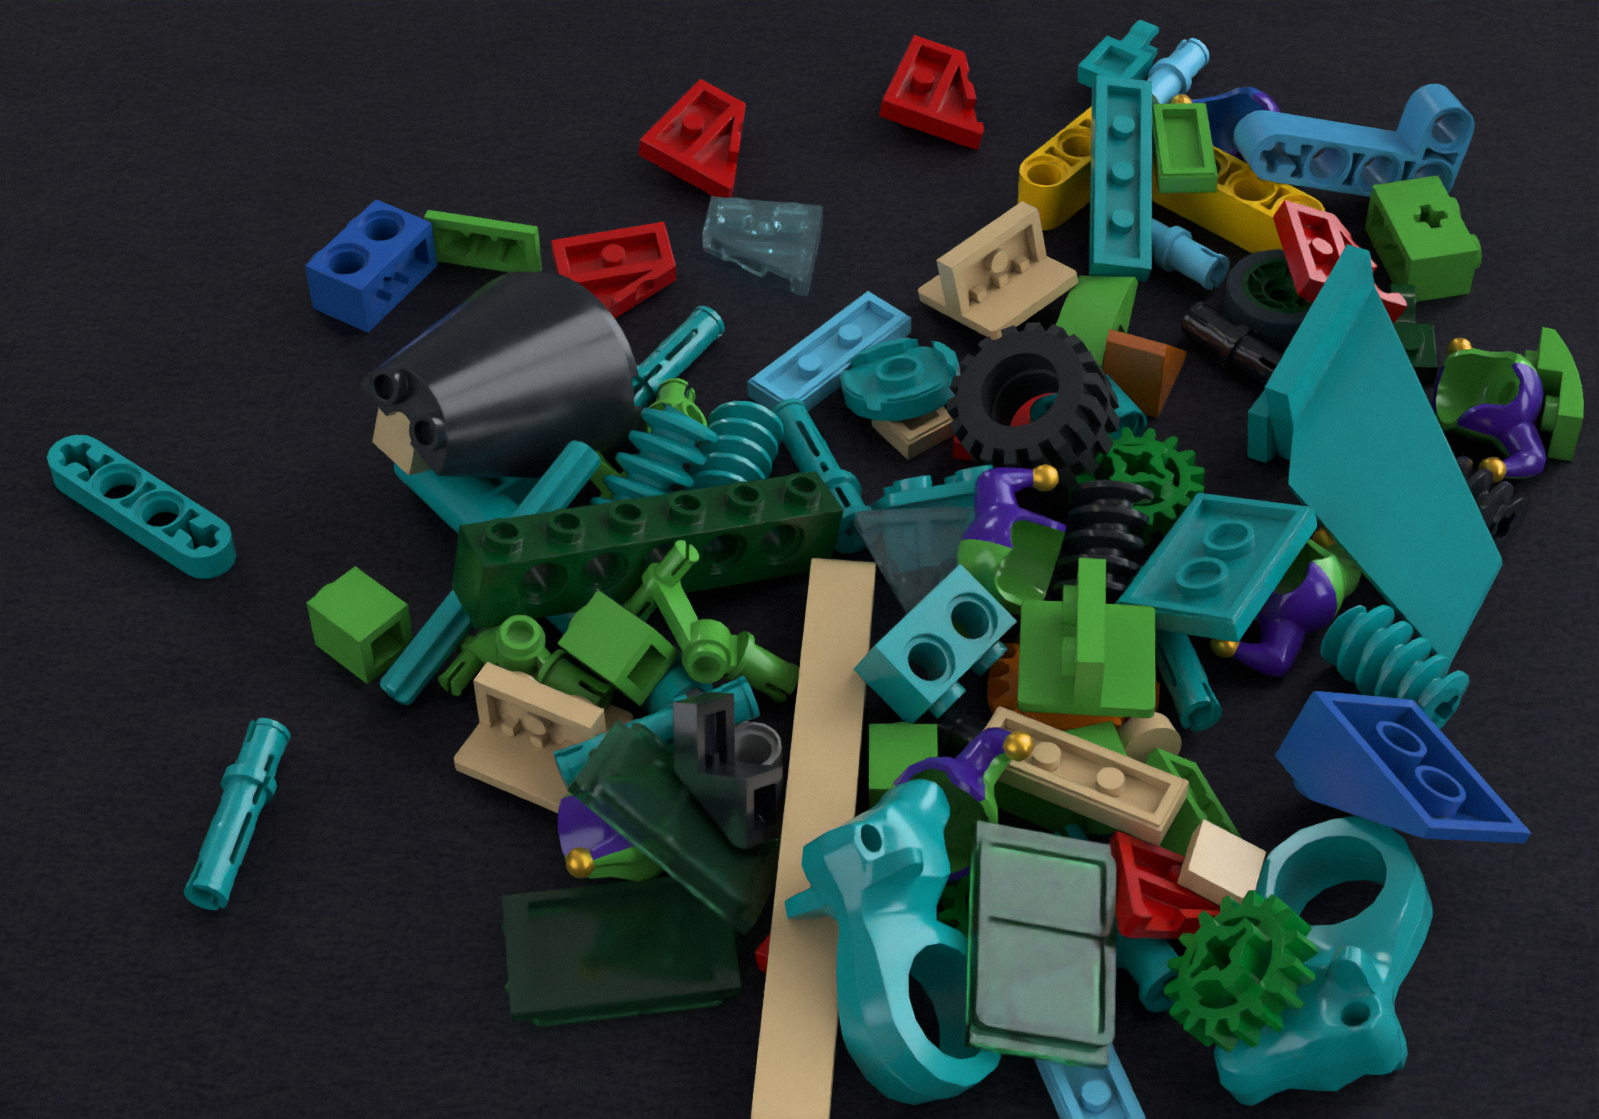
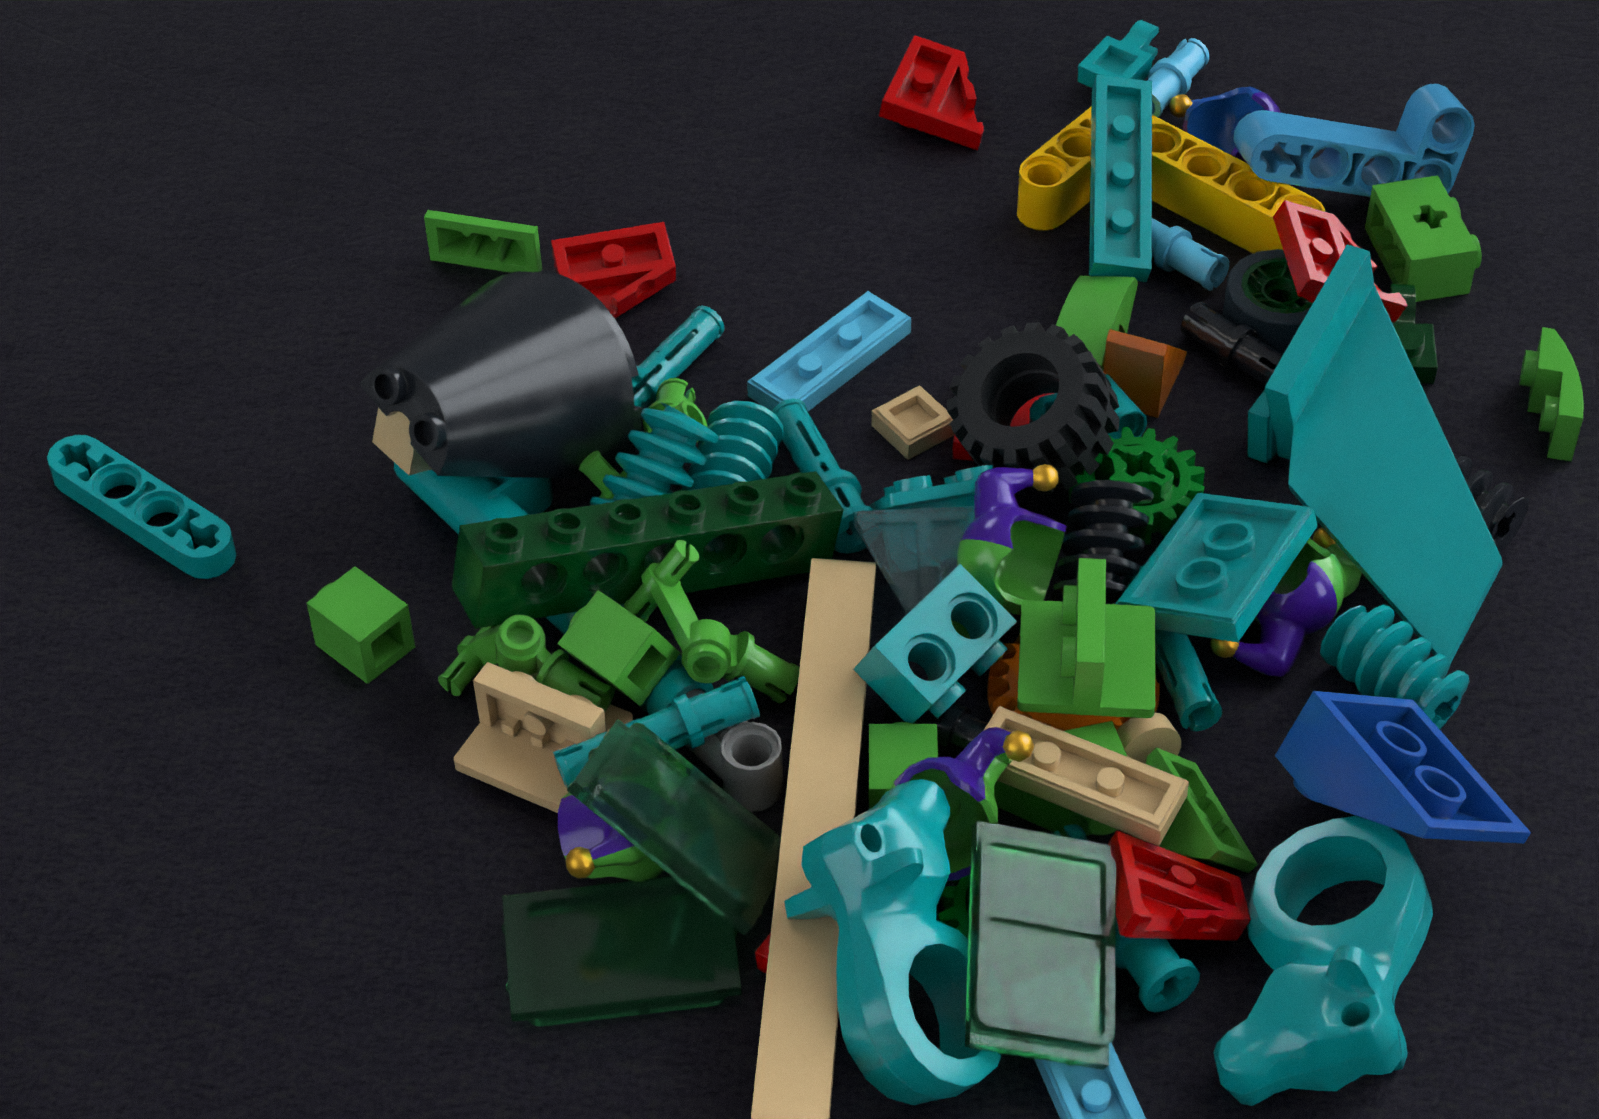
teal pin [183,718,291,910] -> none
blue brick [305,199,438,333] -> none
teal axle [380,440,601,706] -> none
red wing [638,79,746,204] -> none
black slope [673,692,783,848] -> none
clear light blue wing [702,196,823,296] -> none
teal tile [840,338,961,421] -> none
tan bracket [918,201,1078,340] -> none
bright green tile [1152,103,1218,193] -> none
green gear [1164,890,1318,1052] -> none
tan tile [1177,819,1266,906] -> none
piece [1432,338,1546,483] -> none

